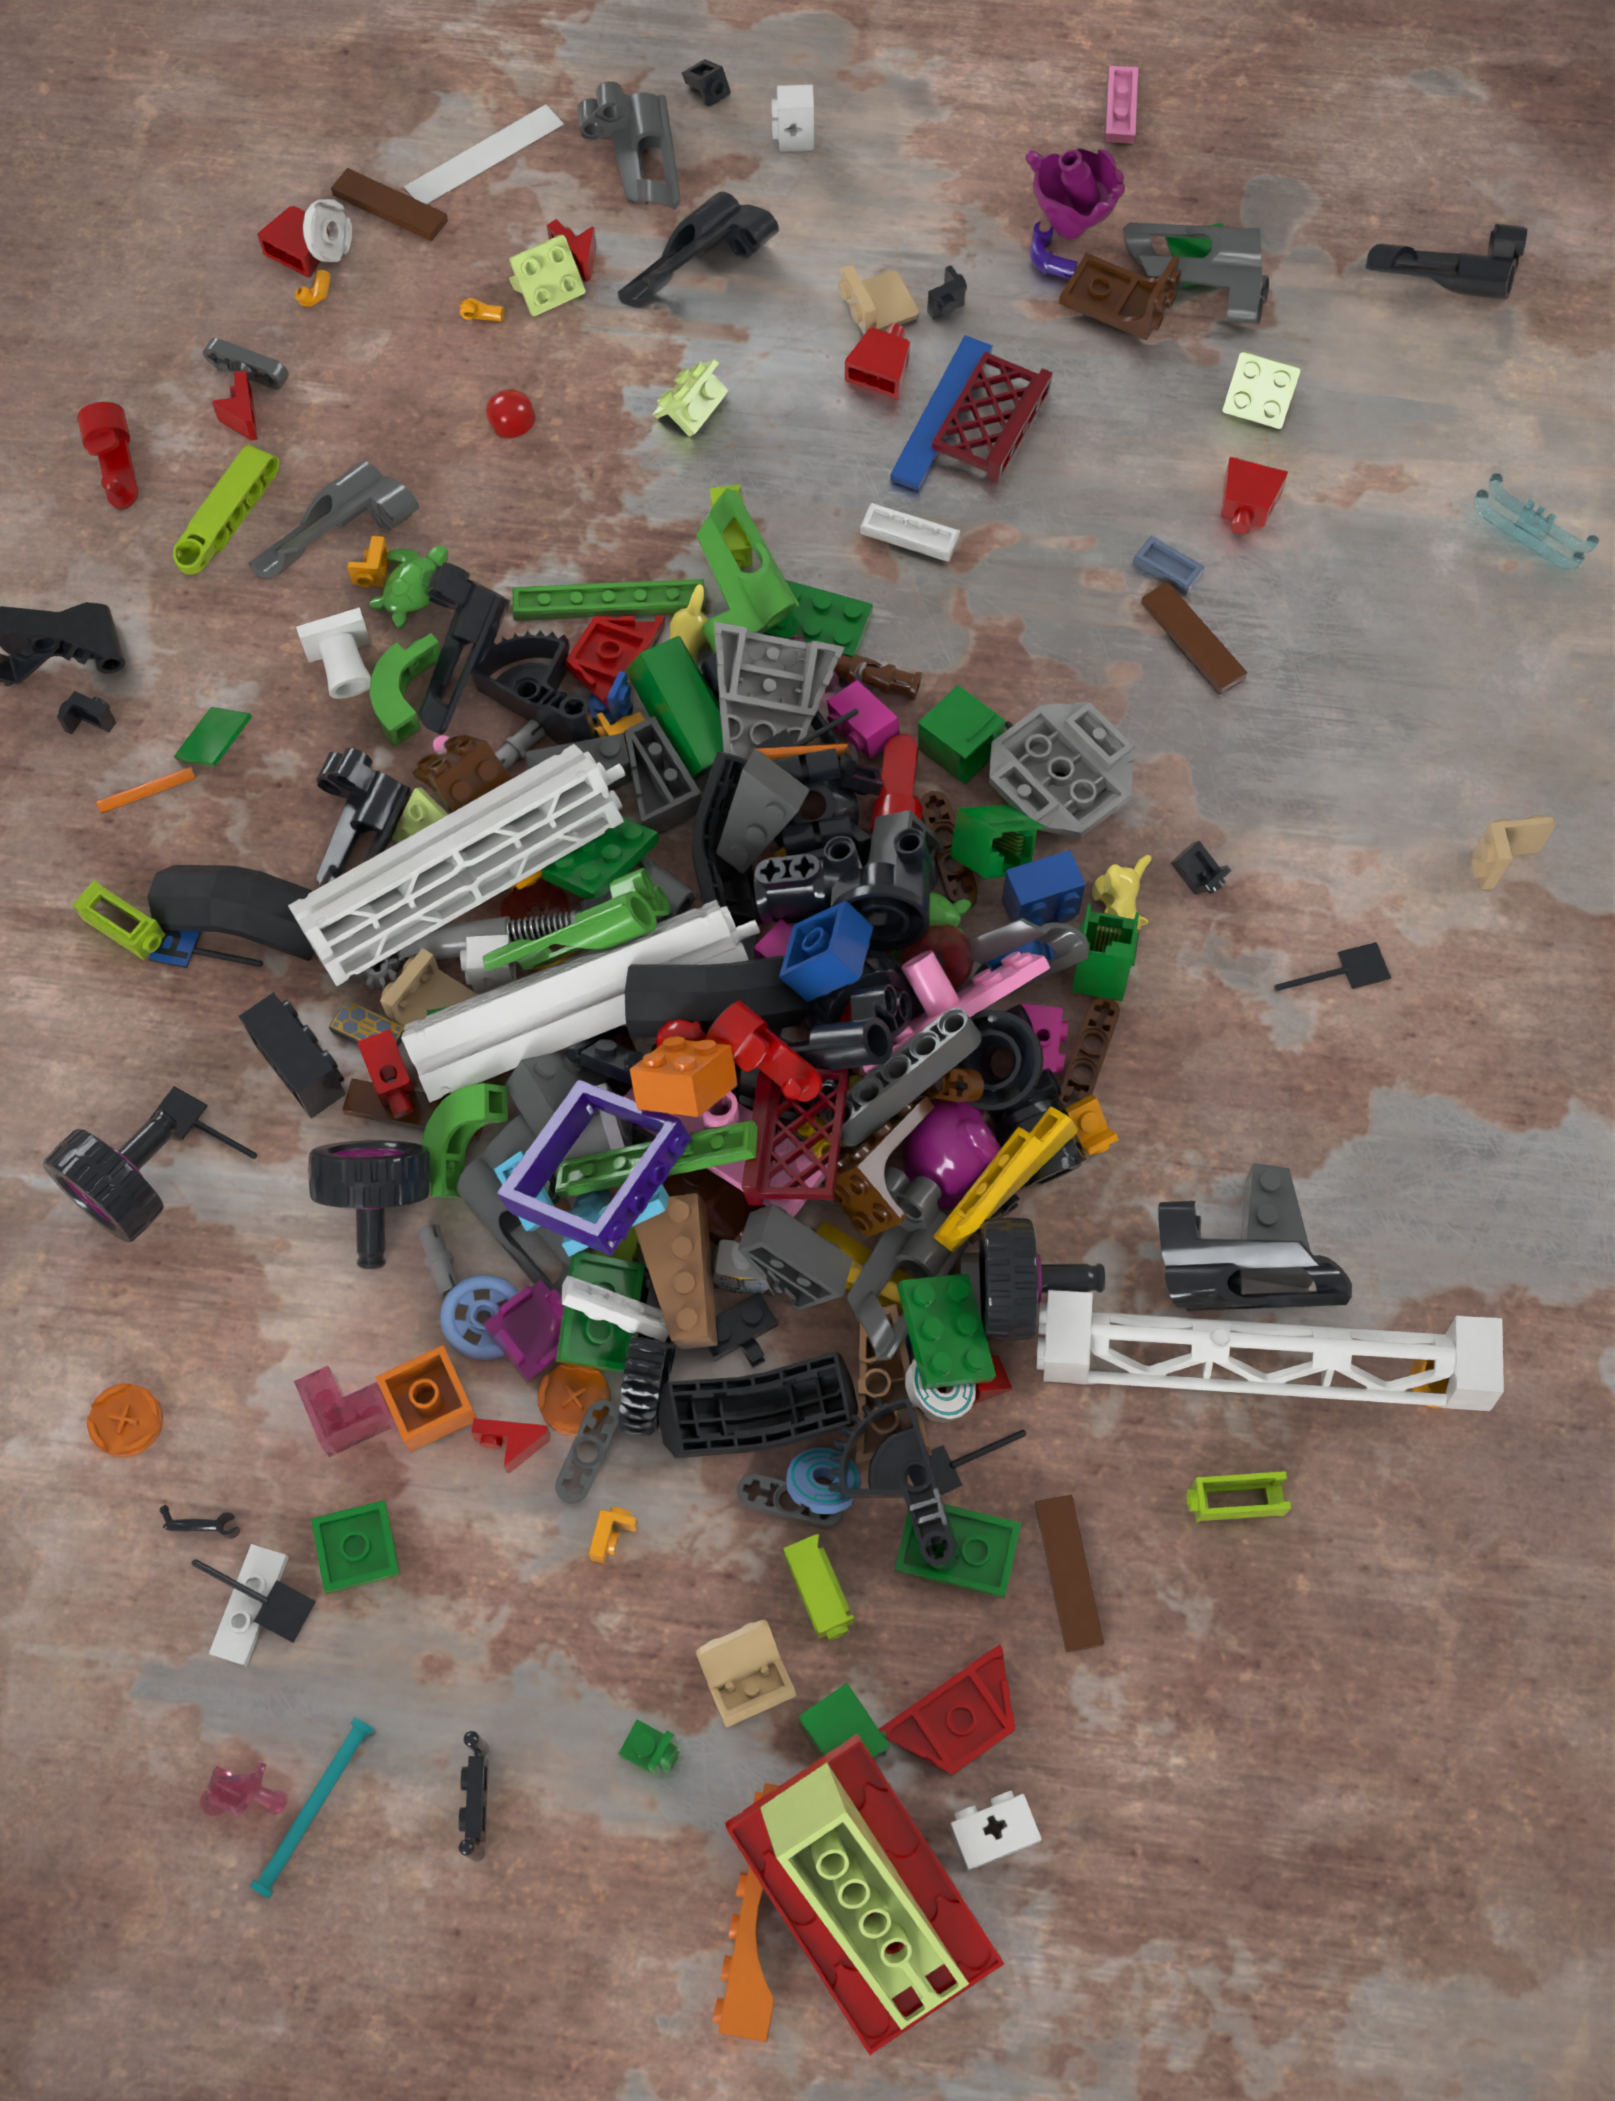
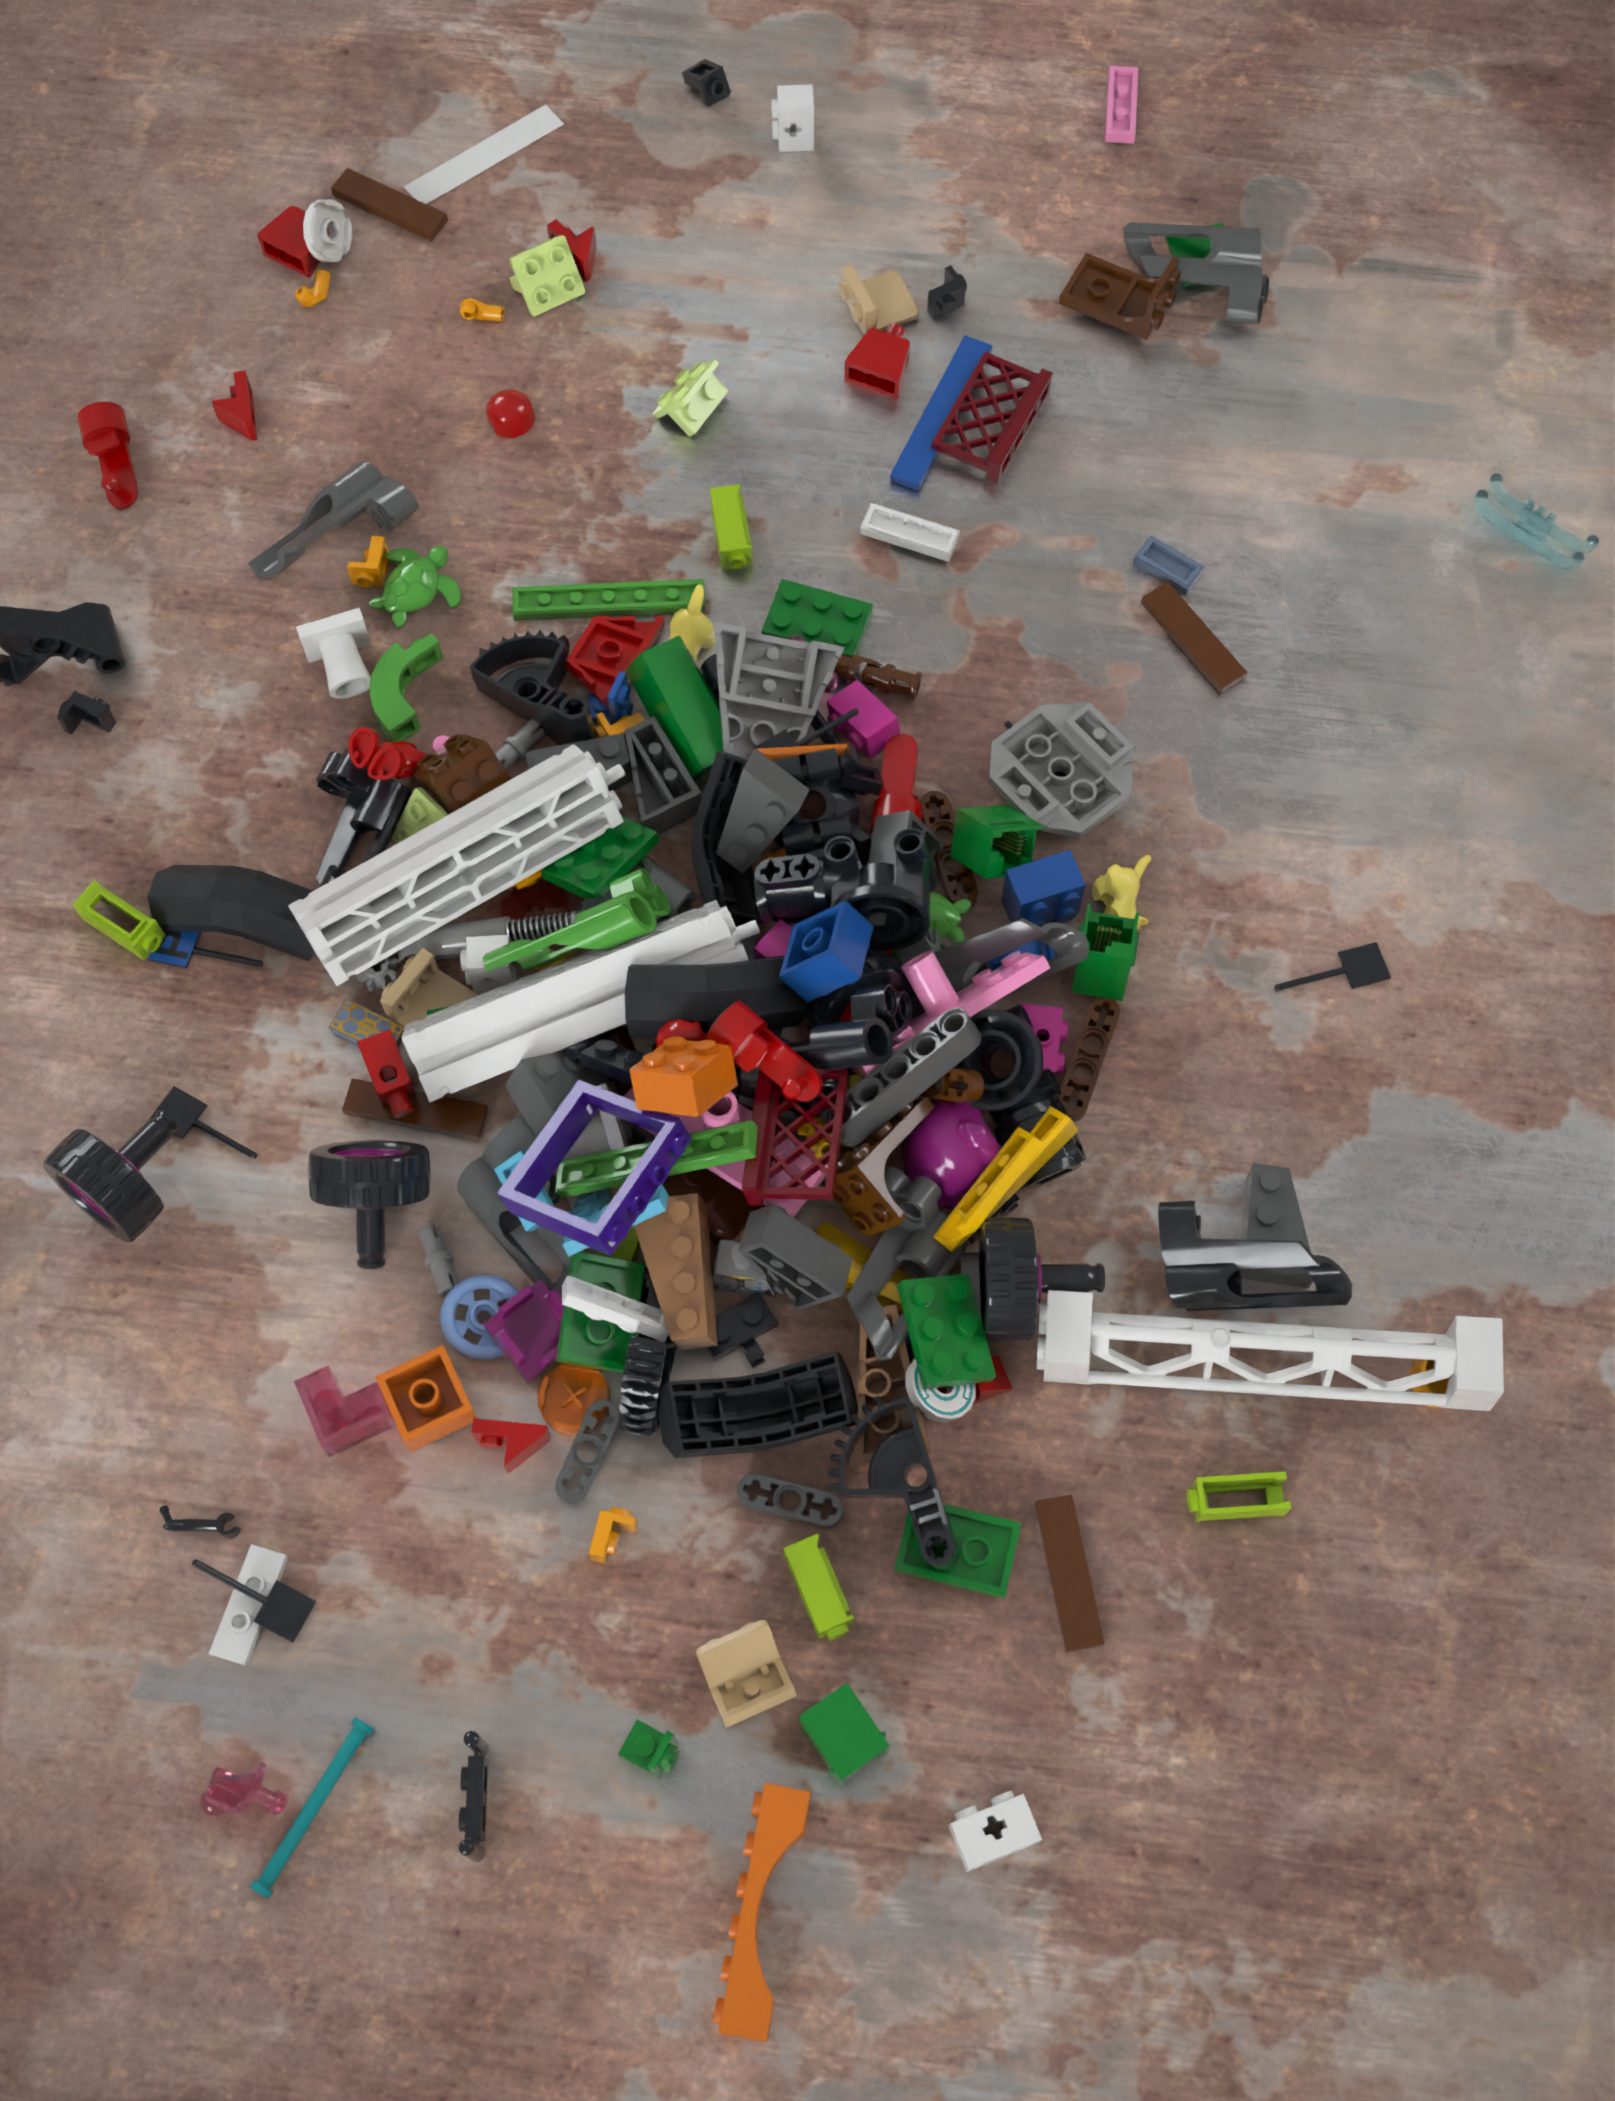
orange tile [86,1383,163,1457] -> none
orange bar [96,766,196,814] -> none
lime piece [173,445,280,575] -> none
green piece [173,707,253,767] -> none
dark grey beam [203,338,289,389] -> none
black brick [238,992,346,1119] -> none
green plate [311,1500,401,1594] -> none
black panel [419,562,511,735] -> none
bright green arch [421,1083,508,1198] -> none
dark grey panel [577,81,681,210] -> none
black panel [617,191,779,306] -> none
bright green panel [696,488,800,654] -> none
piece [725,1733,1004,2055] -> none
medium blue tile [786,1447,861,1514] -> none
red wing [879,1644,1016,1776] -> none
clear red plate [901,924,973,990] -> none
black piece [908,1430,1026,1495] -> none
green piece [918,685,1005,784] -> none
magenta piece [1025,148,1125,240] -> none
dark purple piece [1029,221,1078,280] -> none
light orange bracket [1066,1095,1119,1155] -> none
black bracket [1171,841,1232,894] -> none
red torso [1221,456,1288,535] -> none
yellowish green bracket [1223,351,1301,429] -> none
black panel [1365,224,1528,300] -> none
tan bracket [1471,815,1556,890] -> none
none -> red piece [348,727,429,780]

